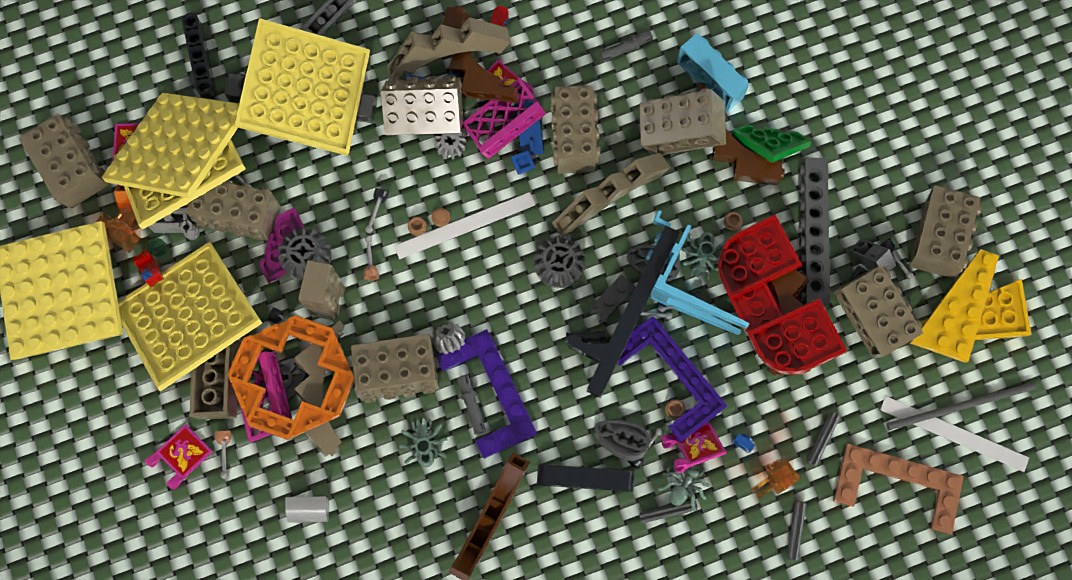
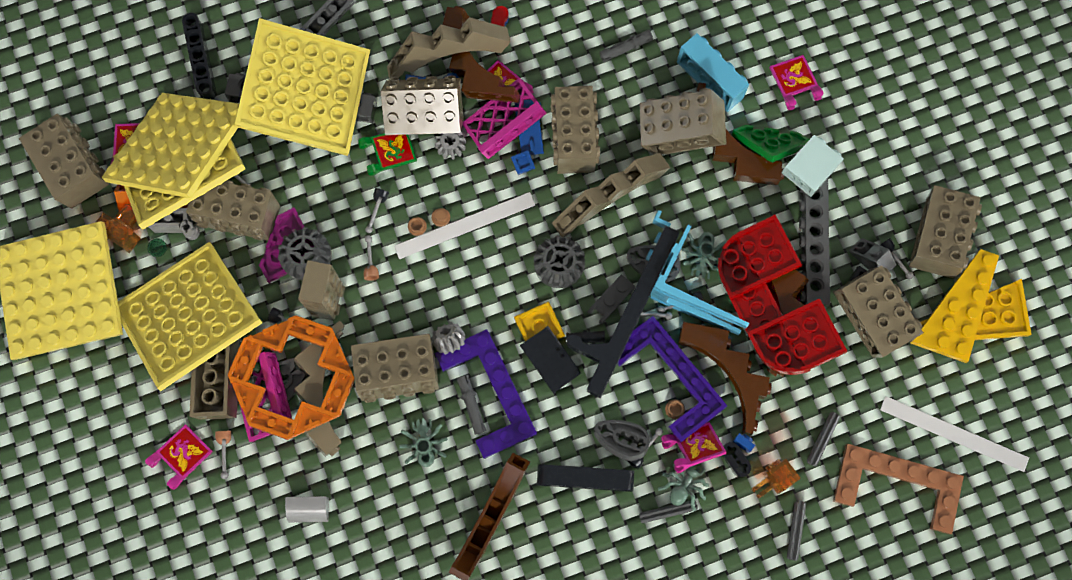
red leg [132,249,164,287] -> none
medium nougat plate [723,212,743,231] -> none
dark grey piece [886,382,1036,430] -> none
none -> flag [358,133,417,176]
none -> yellow tile [514,301,565,341]
none -> black door [520,326,581,394]
none -> reddish brown arch [678,322,772,436]
none -> black beam [722,442,751,477]
none -> flag [769,55,824,110]
none -> light aqua brick [782,135,844,197]

